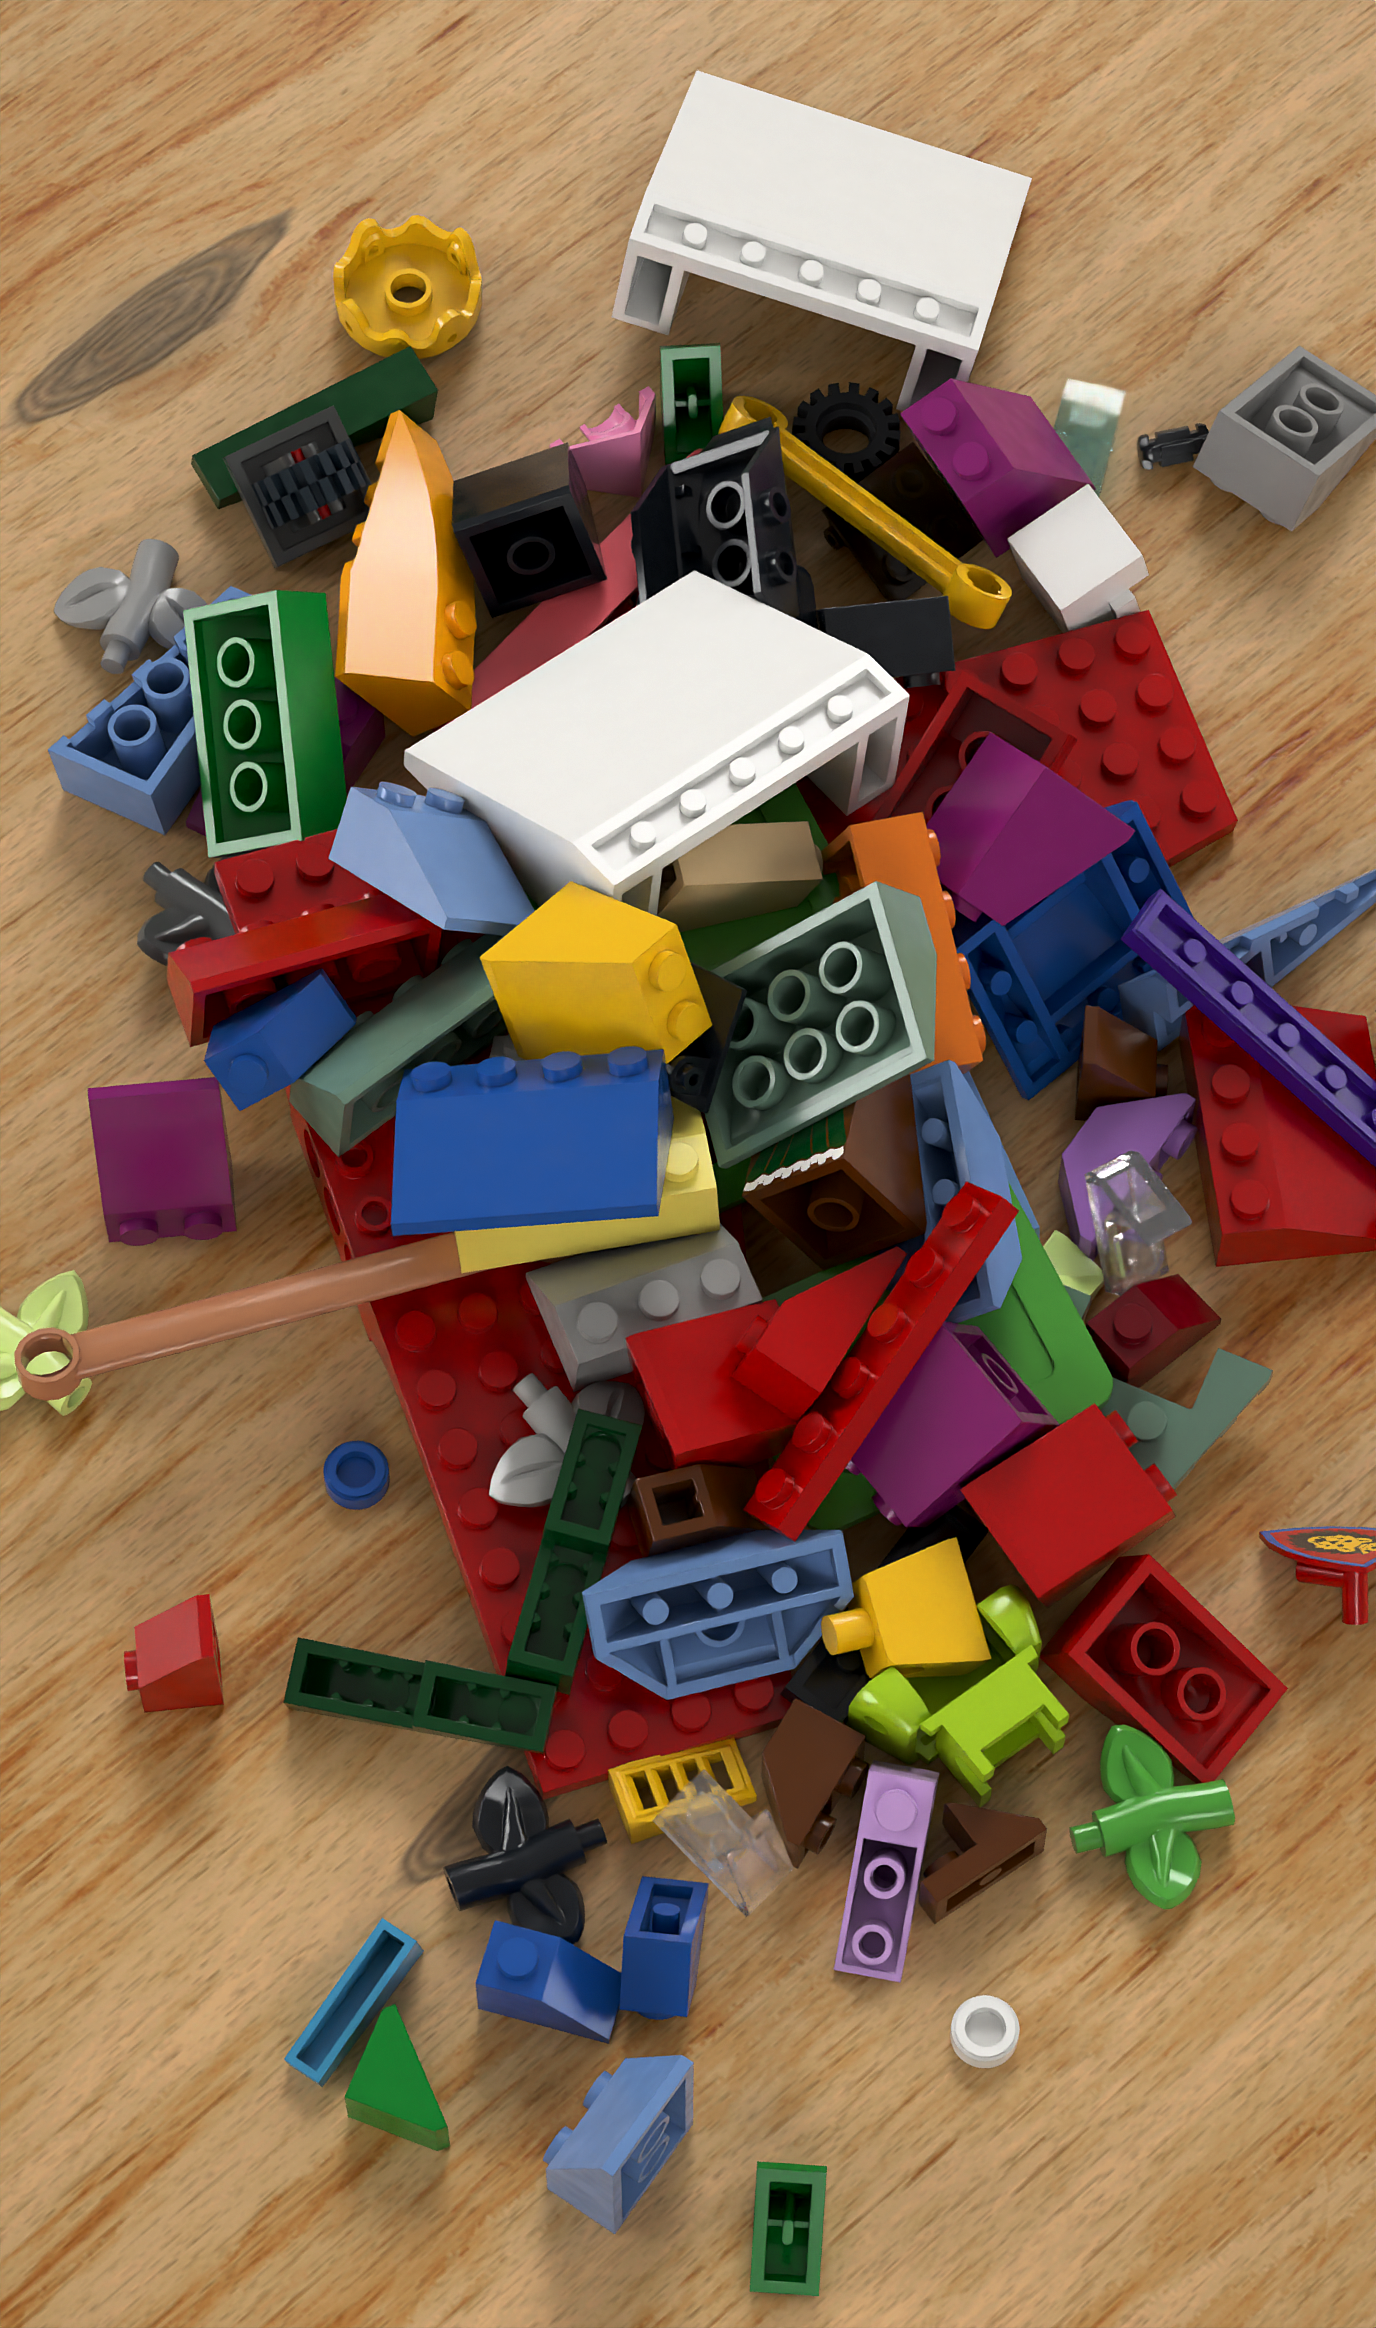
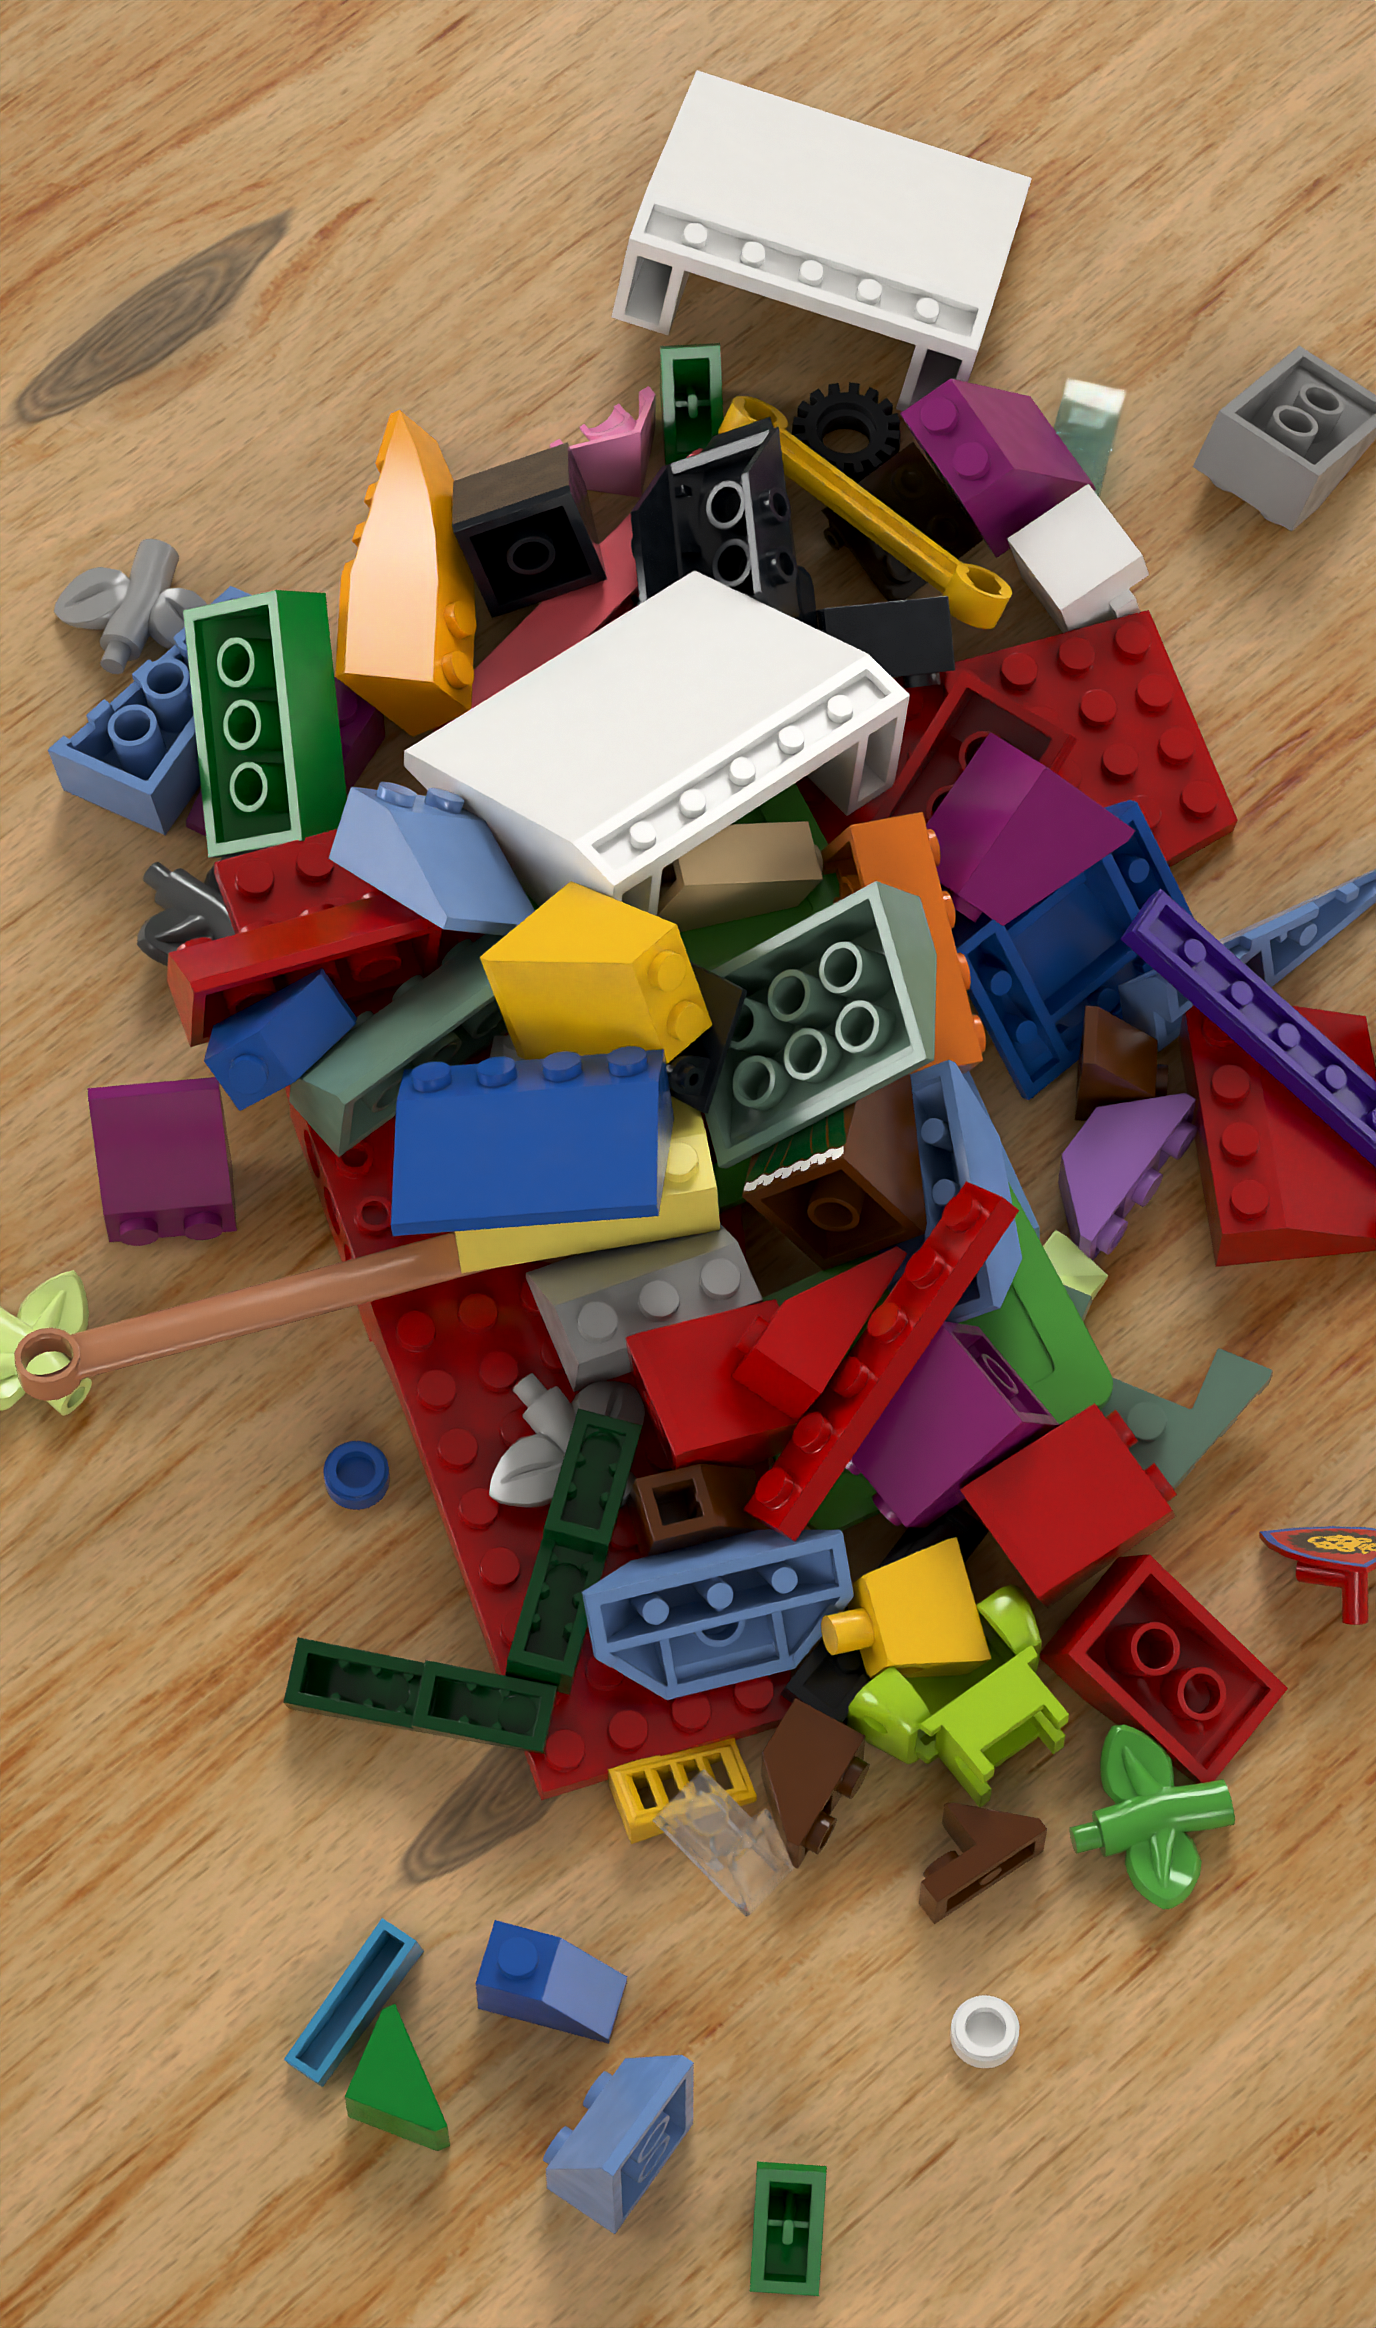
red slope [124,1594,224,1713] -> none
dark green slope [191,346,438,509] -> none
dark grey plate [222,405,371,568] -> none
yellow plate [333,215,482,360] -> none
black plant [443,1766,607,1944] -> none
blue slope [619,1876,709,2020] -> none
lavender slope [834,1760,940,1982] -> none
clear slope [1084,1150,1192,1296] -> none
dark red slope [1086,1274,1221,1388] -> none
black piece [1137,423,1209,470] -> none

